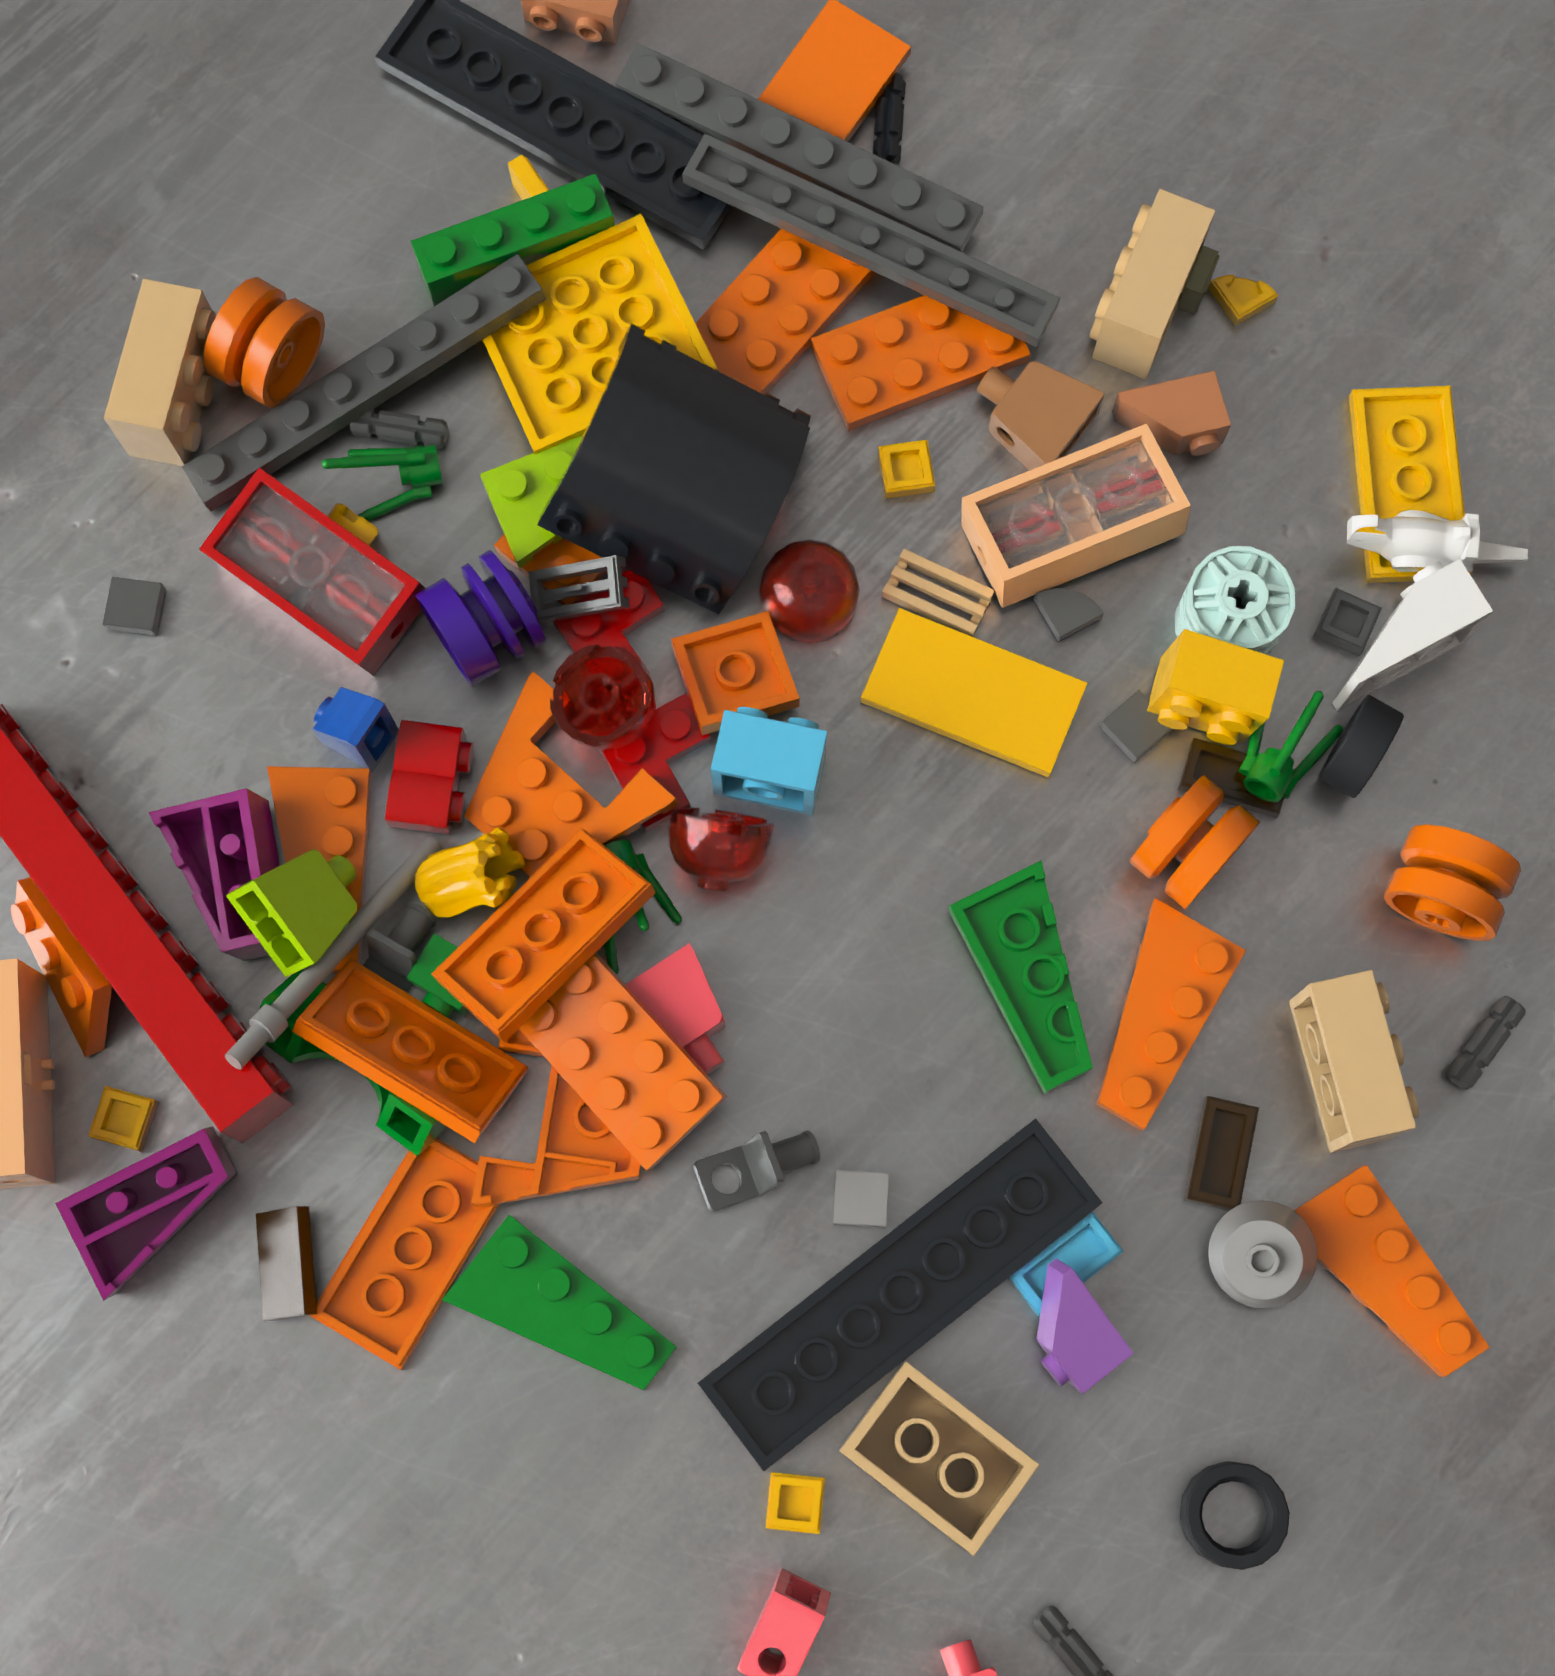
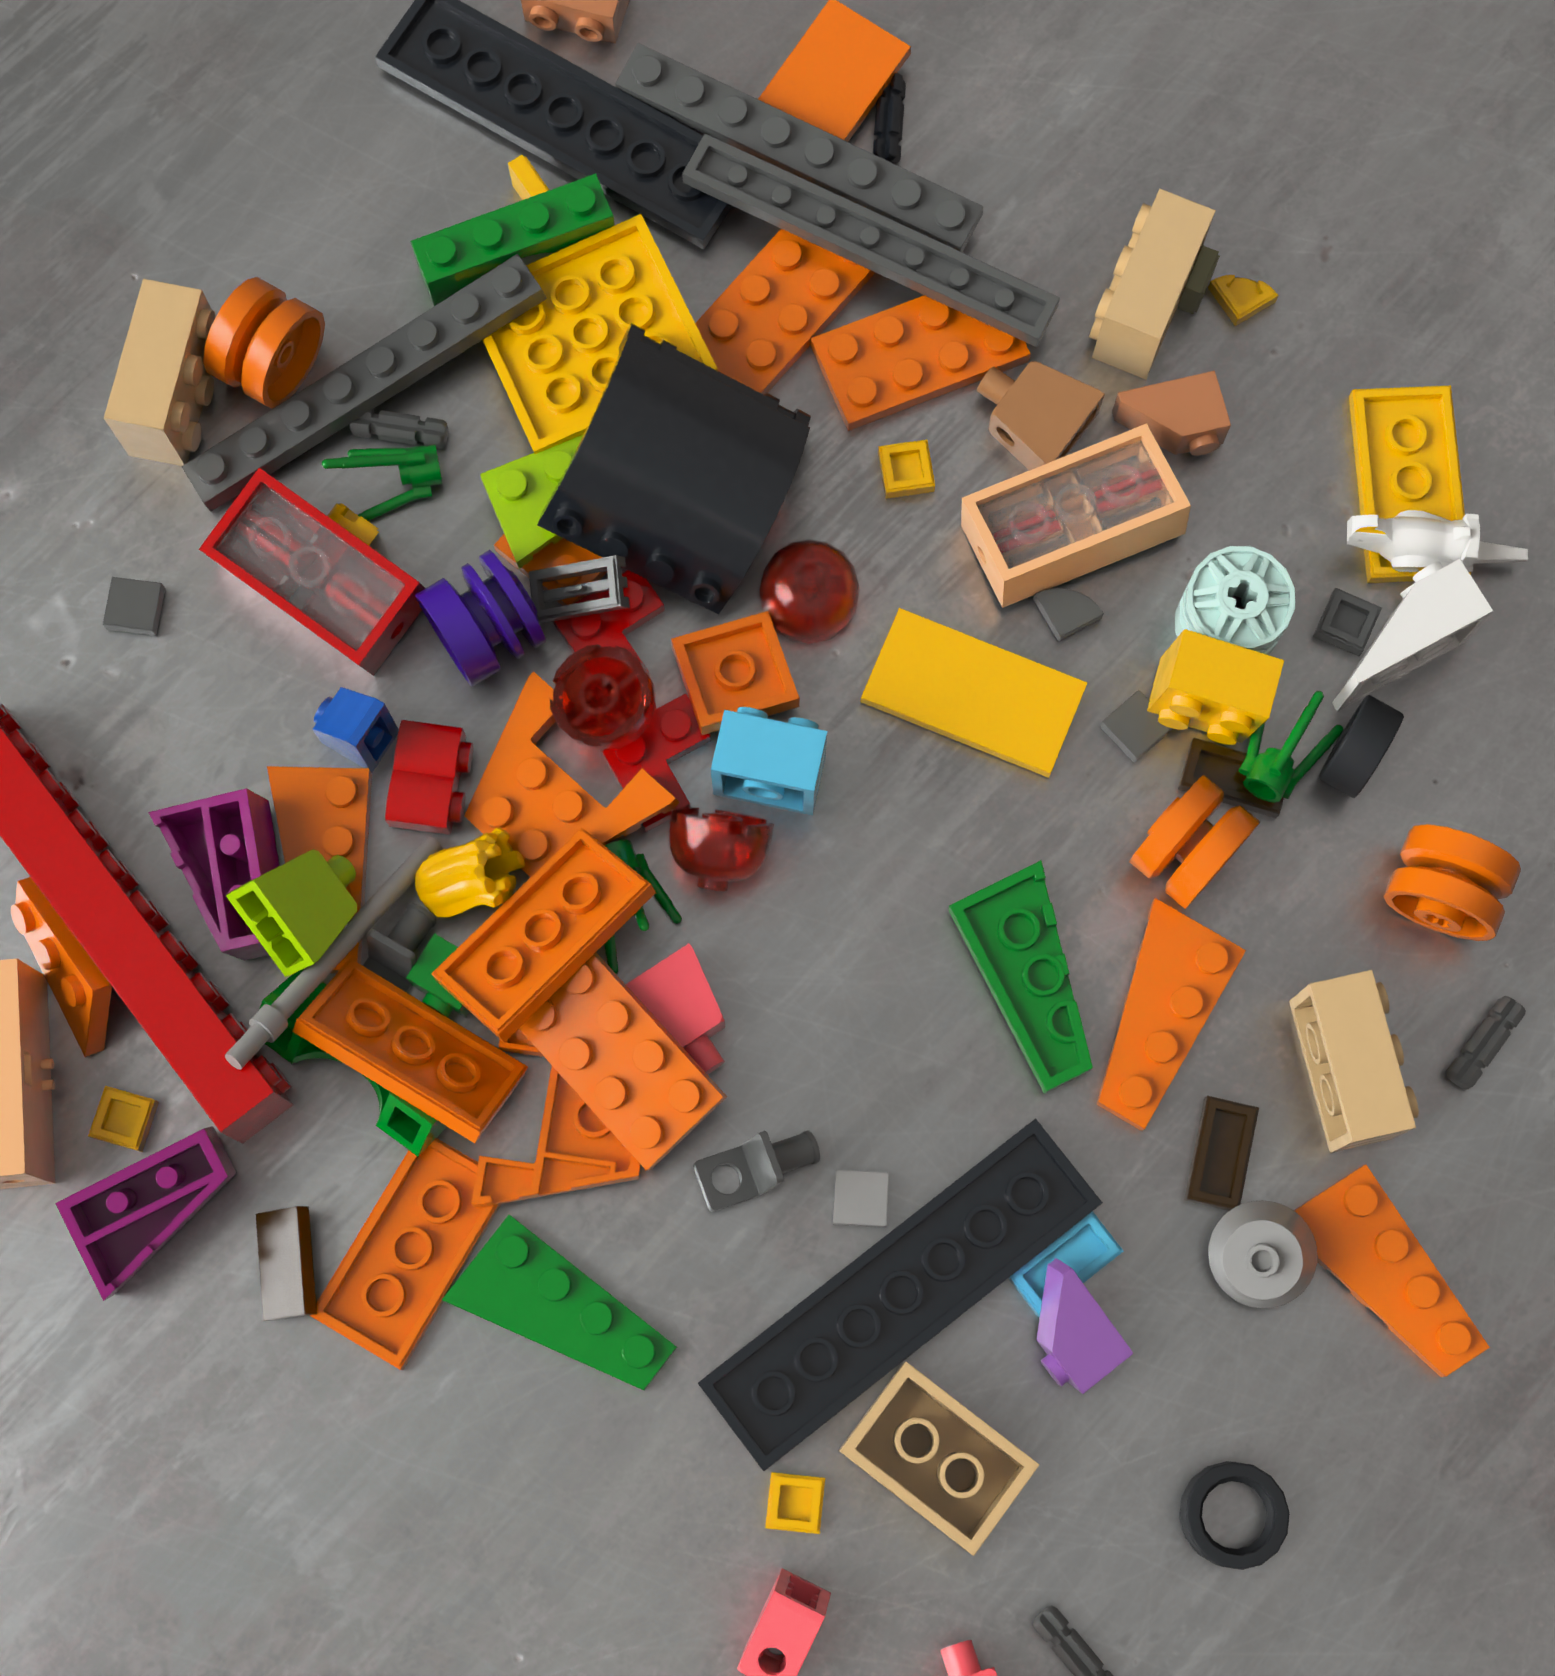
tan tile [882,549,995,637] -> none

